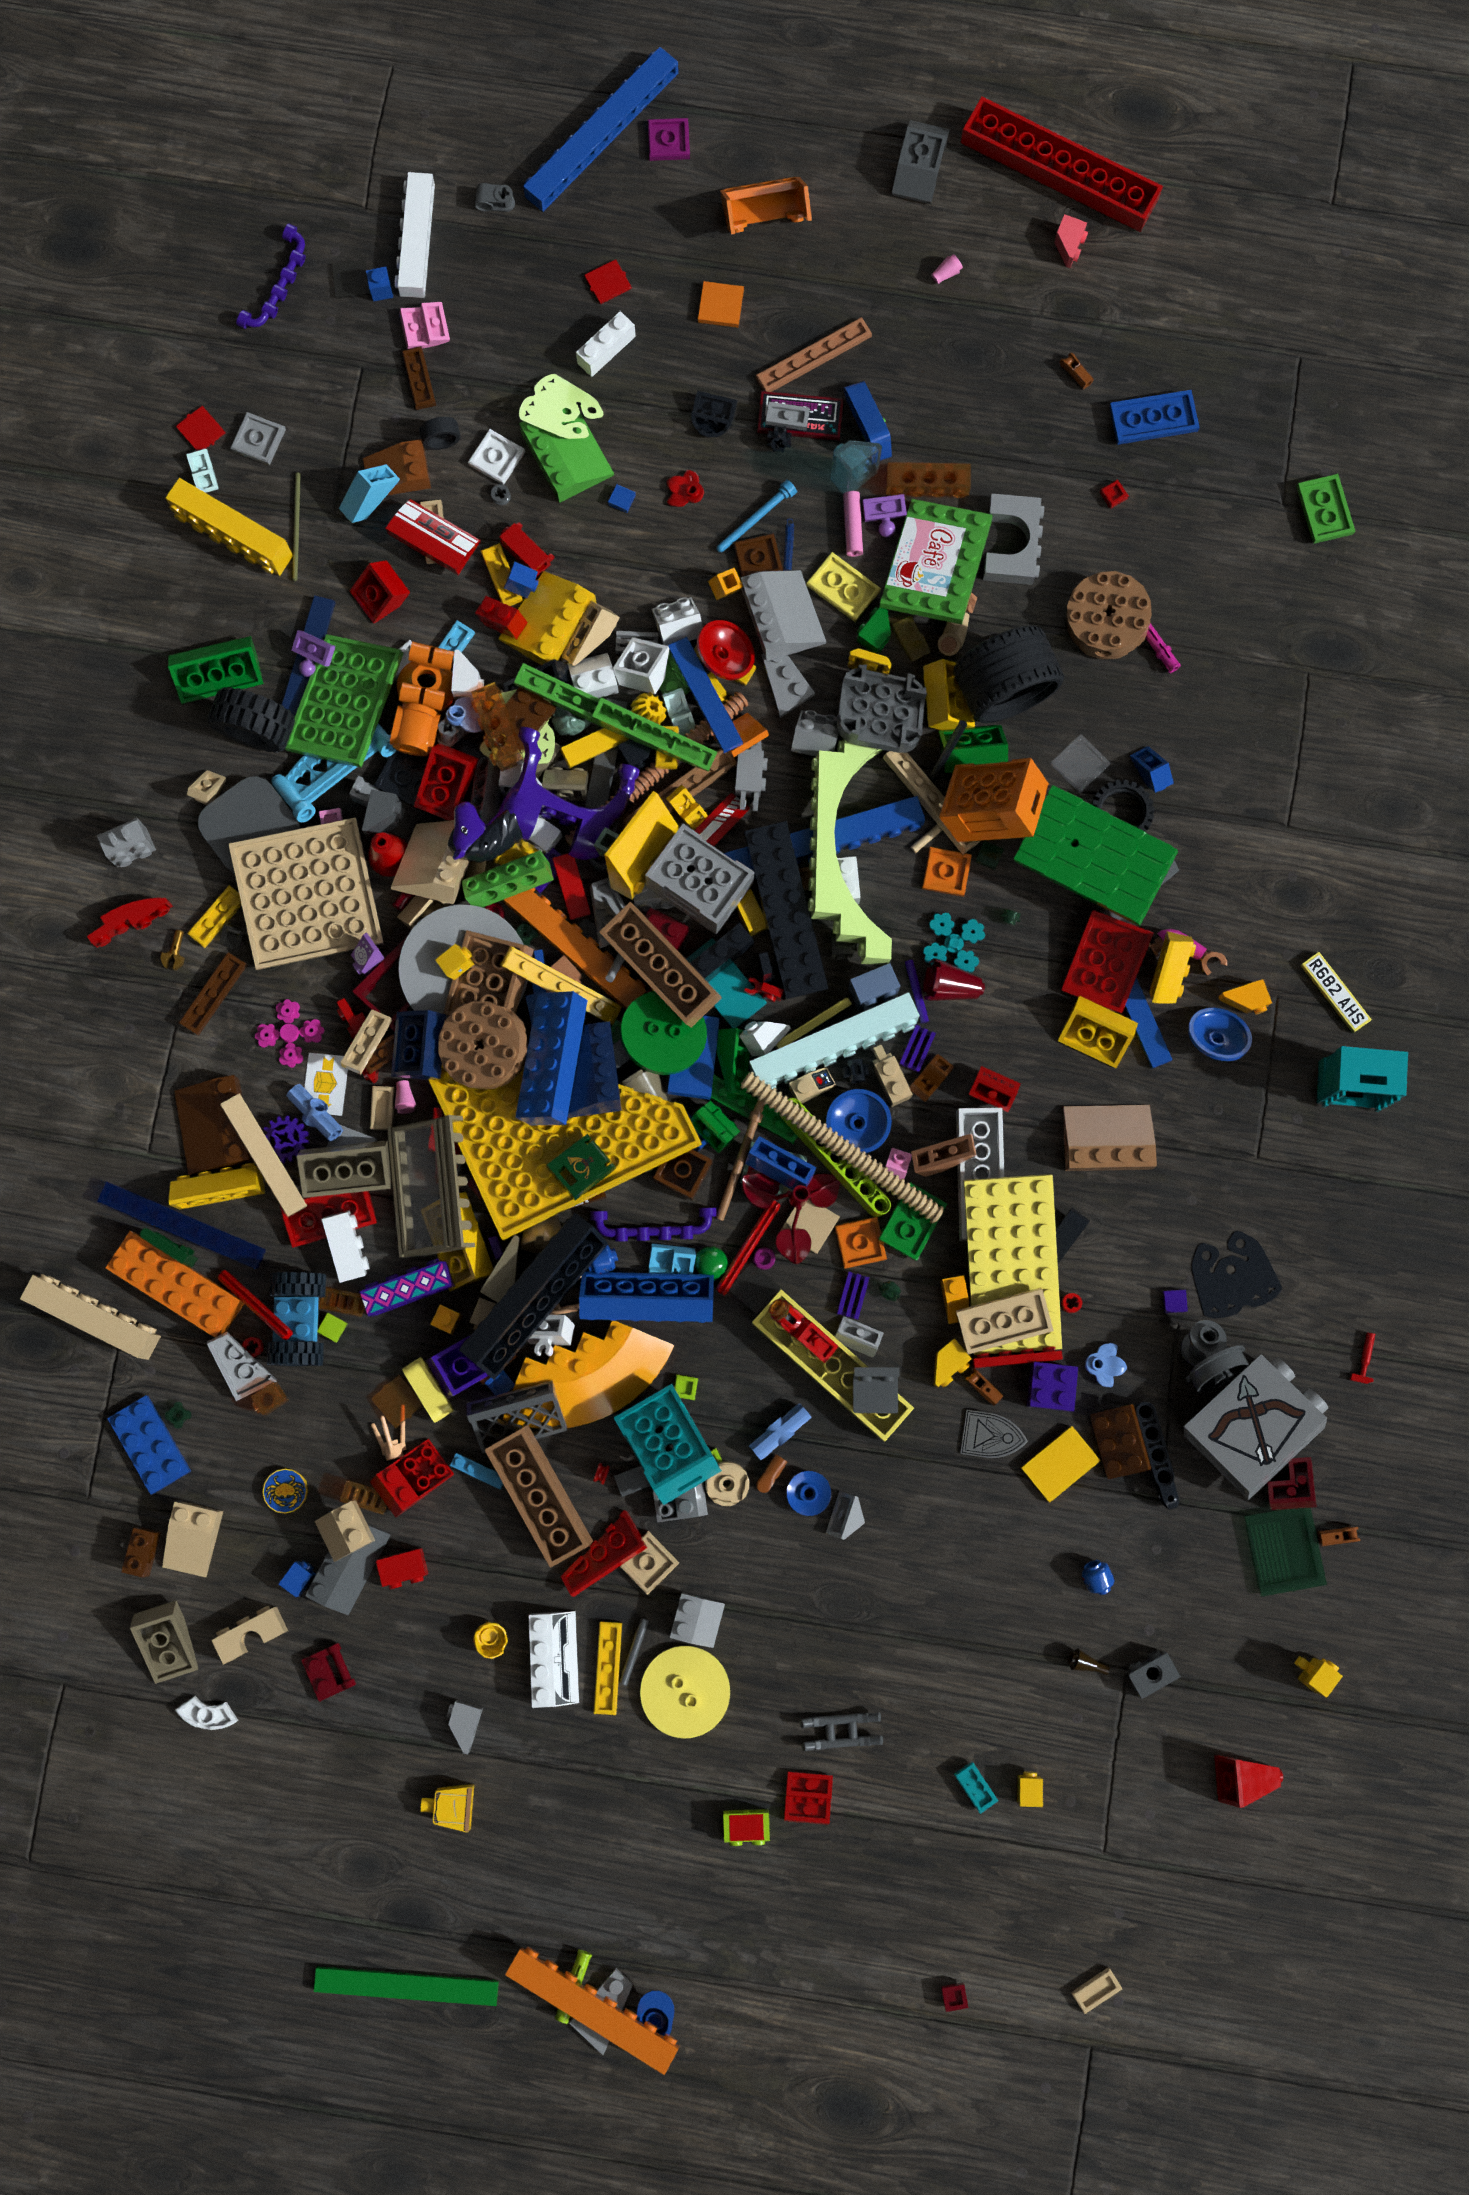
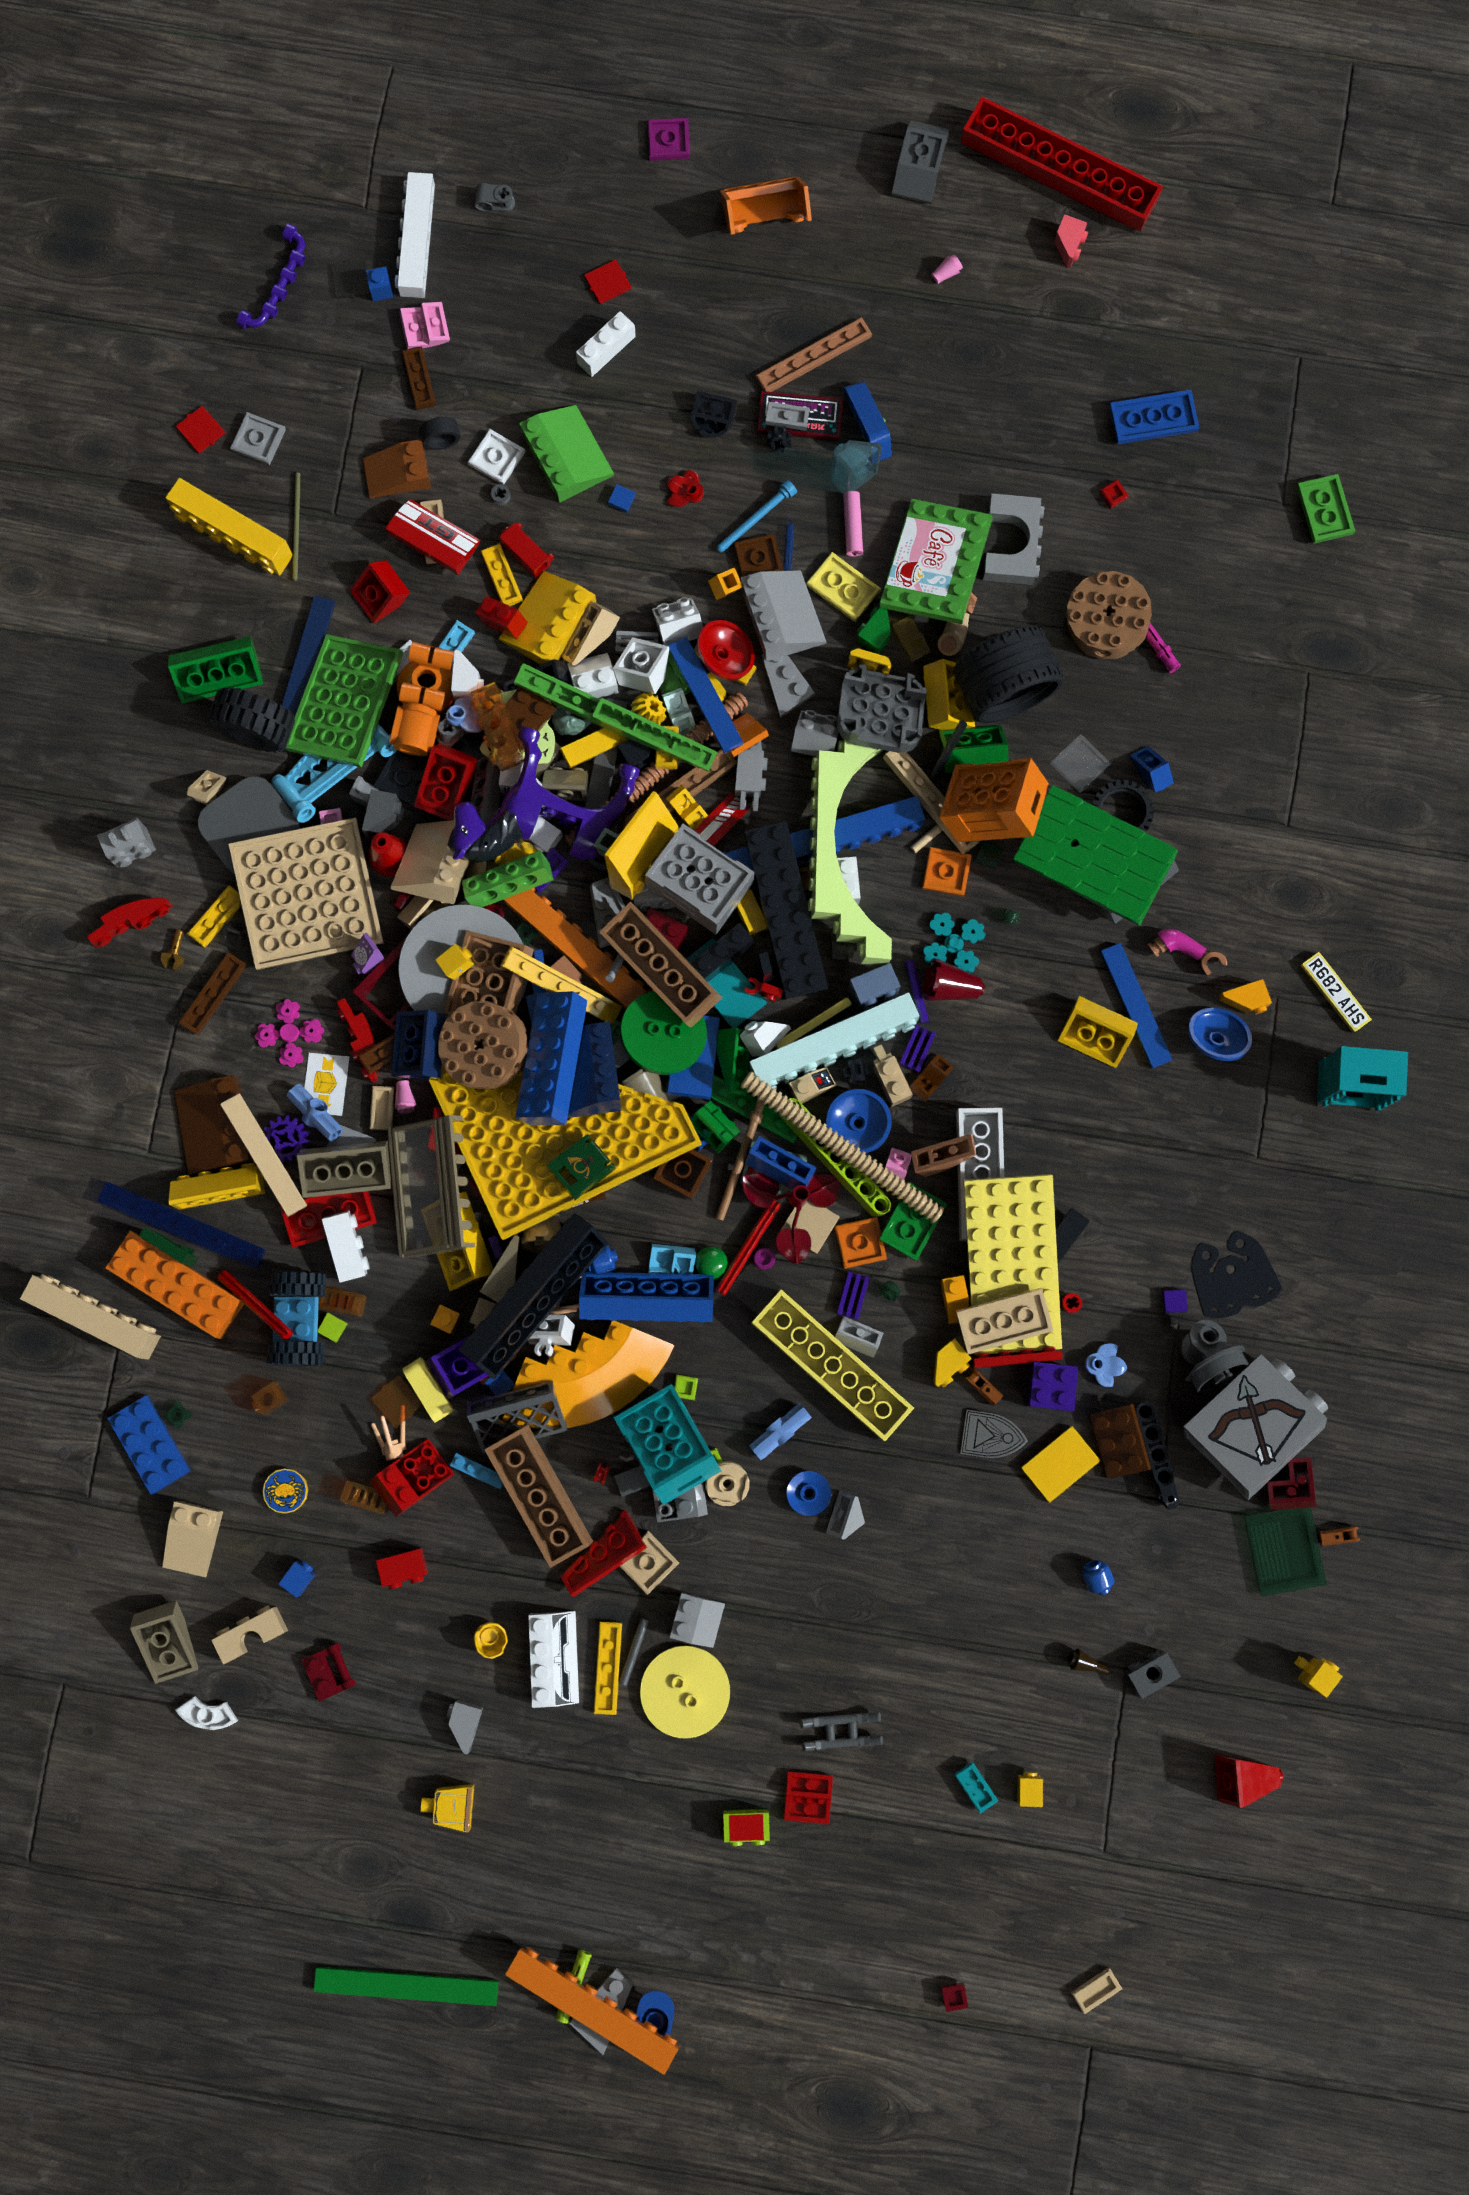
reddish brown brick [121,1527,161,1577] -> none
light aqua slope [186,449,219,493] -> none
light grey wing [207,1332,277,1401] -> none
red bush [242,1337,264,1357] -> none
medium lavender plate [291,630,336,677] -> none
dark grey slope [305,1521,391,1615] -> none
tan slope [315,1500,375,1562] -> none
medium azure slope [339,464,400,523] -> none
tan plate [340,1009,392,1075] -> none
brick [360,1259,455,1317] -> none
blue brick [504,562,539,598] -> none
yellowish green piece [519,374,603,439] -> none
blue brick [523,47,678,212] -> none
red tile [552,853,591,920] -> none
dark purple bar [590,1208,716,1241] -> none
orange tile [698,281,744,328] -> none
dark orange bar [756,1454,787,1493] -> none
red plate [769,1299,839,1363] -> none
dark grey bracket [853,1367,900,1413] -> none
medium lavender plate [862,494,907,537] -> none
clear orange brick [886,462,971,498] -> none
red brick [969,1066,1021,1112] -> none
dark orange bar [1060,352,1094,390] -> none
red plate [1061,910,1154,1013] -> none
medium nougat slope [1063,1105,1157,1171] -> none
yellow slope [1149,931,1196,1003] -> none
red piece [1350,1332,1376,1384] -> none

